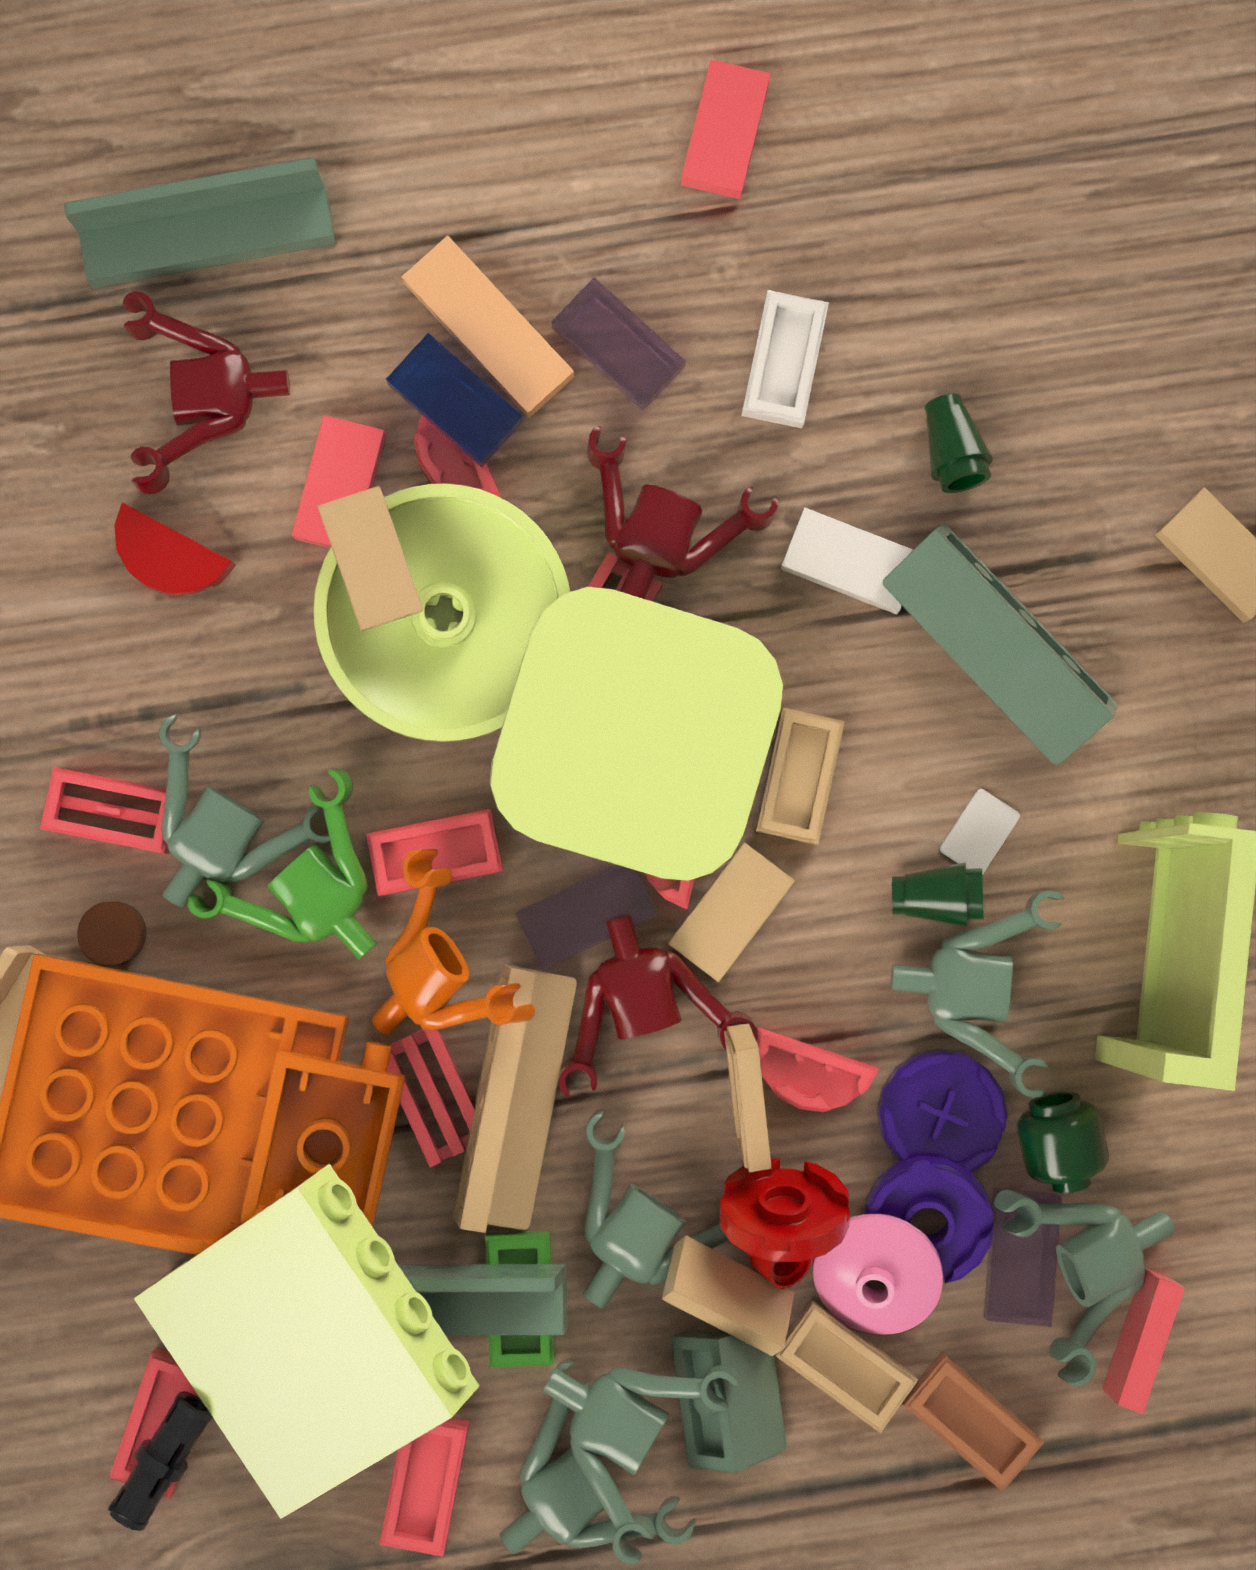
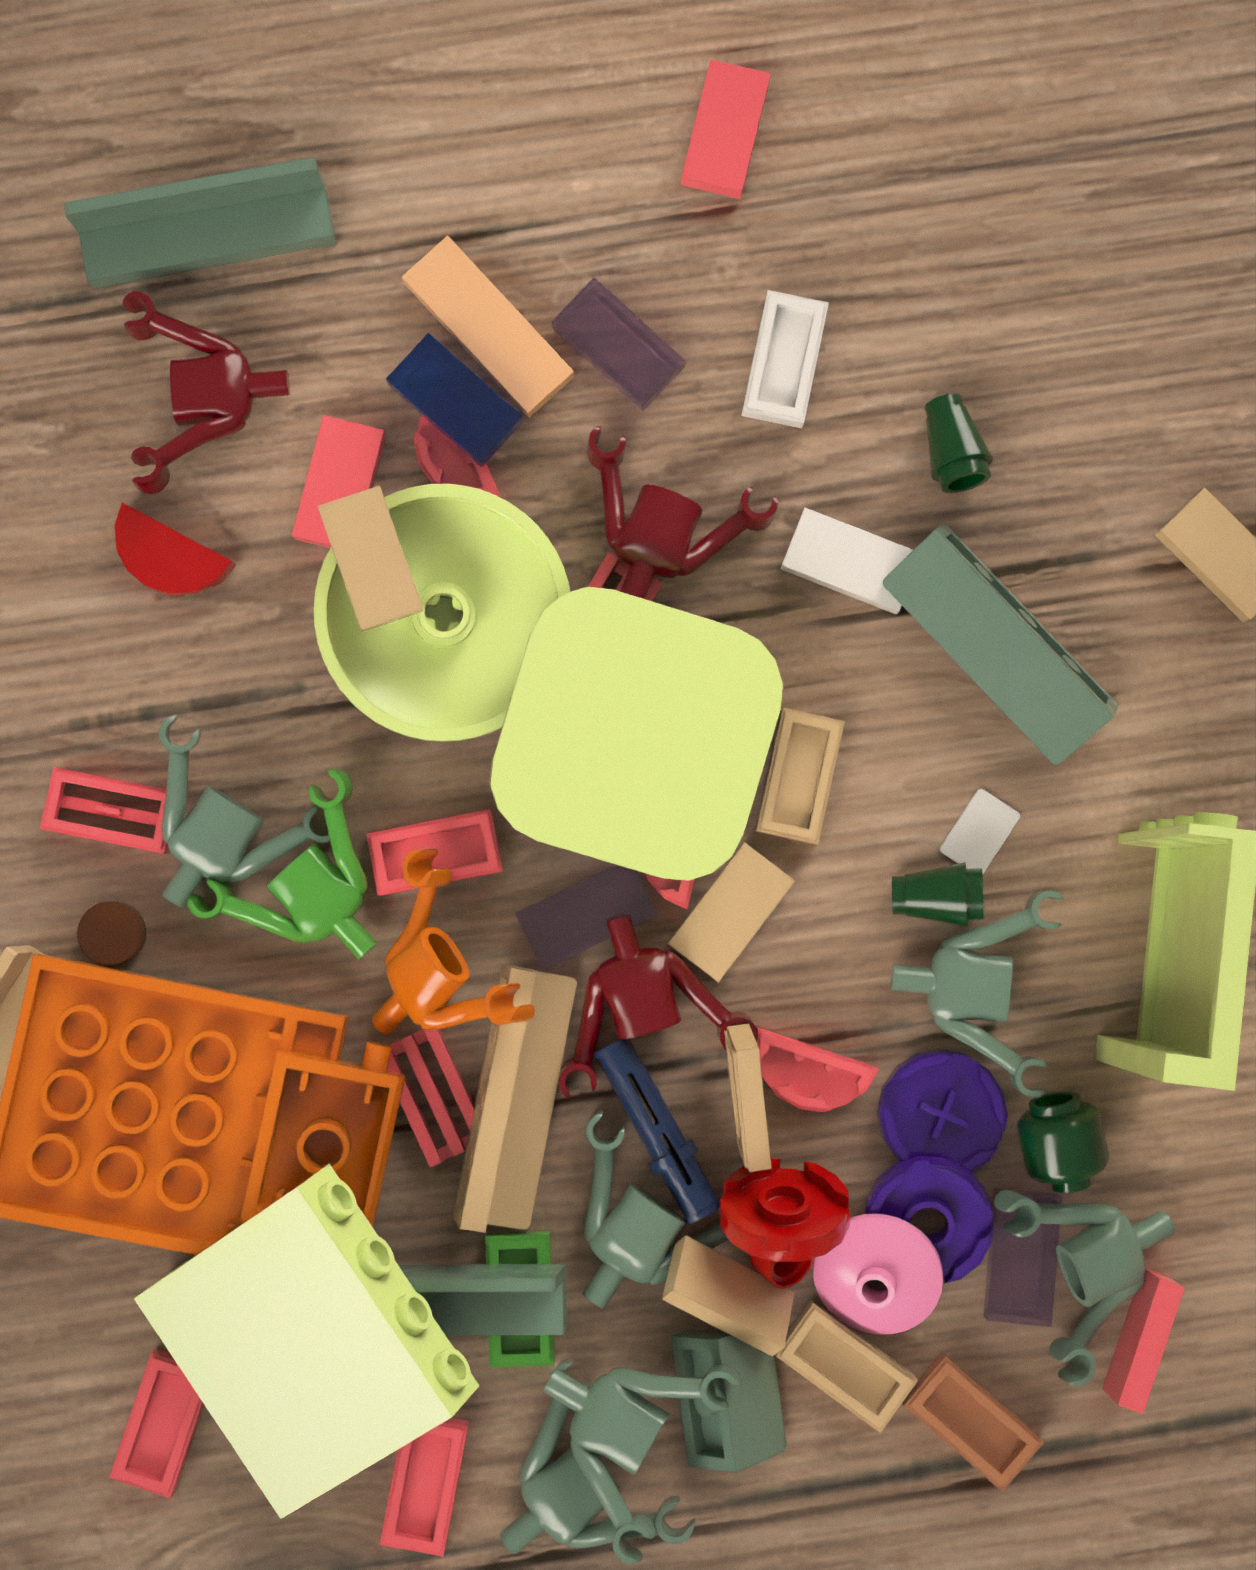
black pin [108,1391,213,1531] -> none
none -> dark blue pin [593,1038,720,1224]

